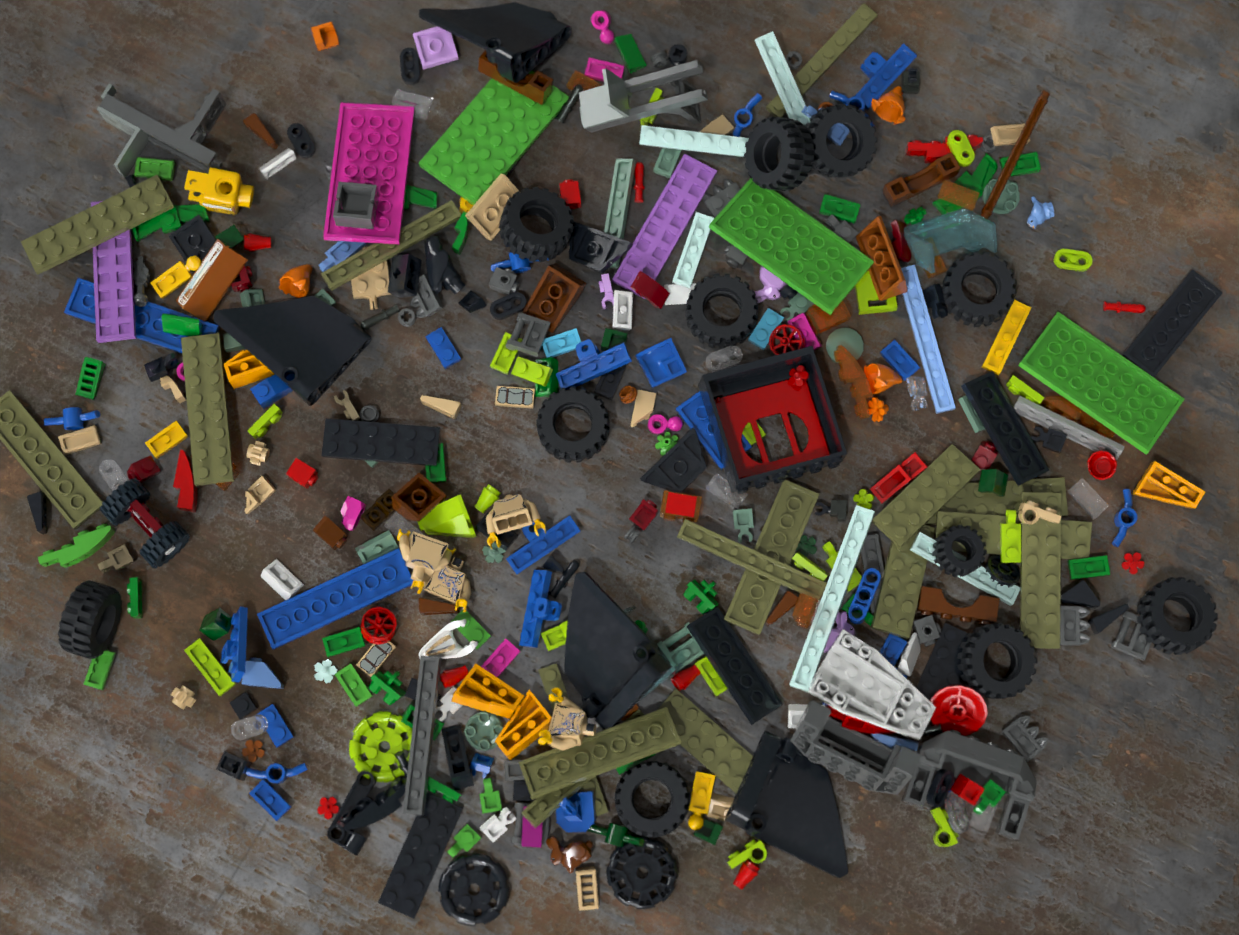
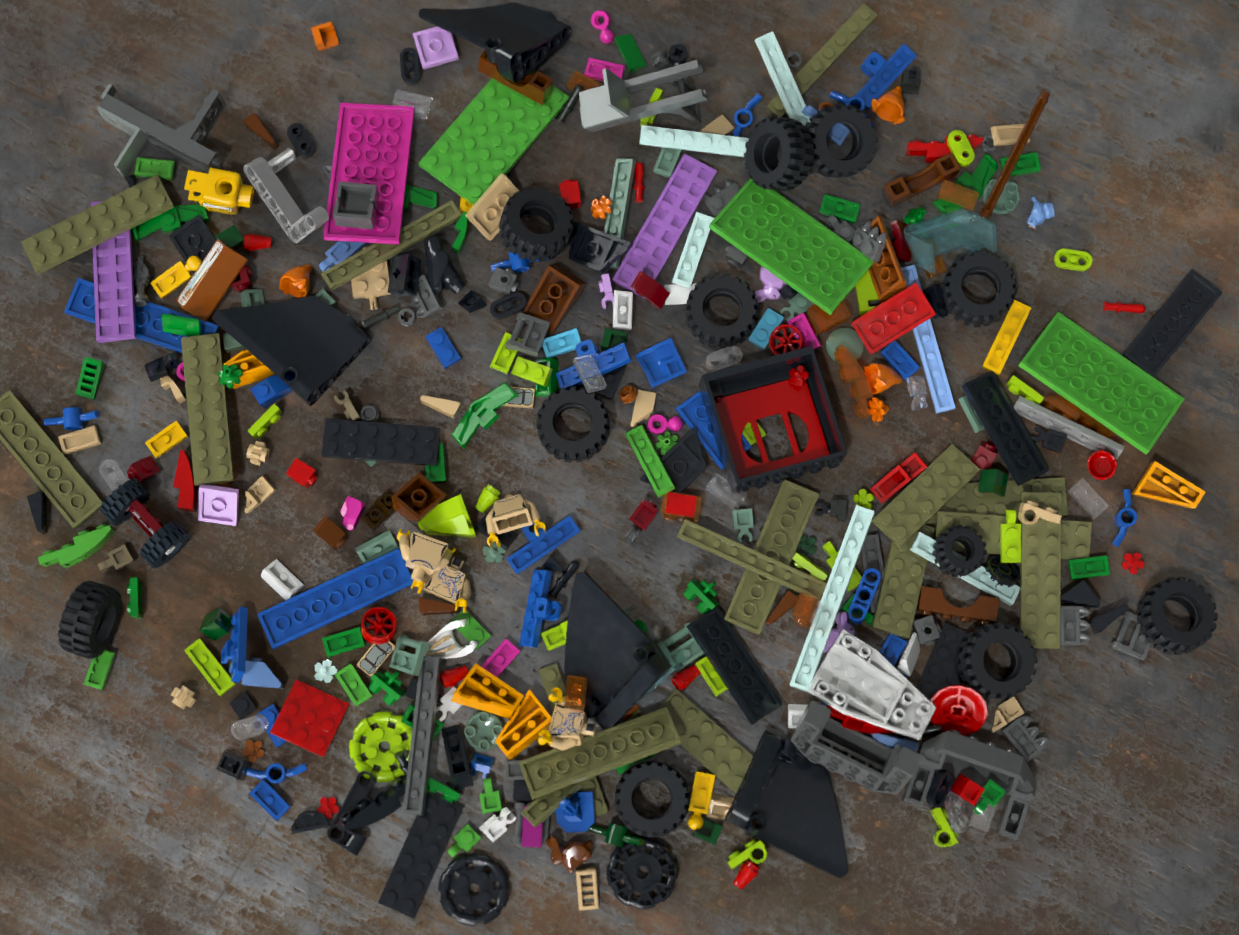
none -> lavender plate [198,484,239,526]
none -> green plant [218,364,242,388]
none -> light grey beam [244,157,329,243]
none -> red plate [270,680,349,758]
none -> black plate [291,811,331,834]
none -> sand green plate [389,634,430,676]
none -> plate [451,382,519,449]
none -> clear orange plate [564,675,587,710]
none -> clear plate [573,354,607,393]
none -> orange plant [590,196,612,220]
none -> bright green tile [625,424,675,498]
none -> dark grey plate [851,221,887,262]
none -> red plate [851,282,936,355]
none -> tan slope [992,697,1025,733]

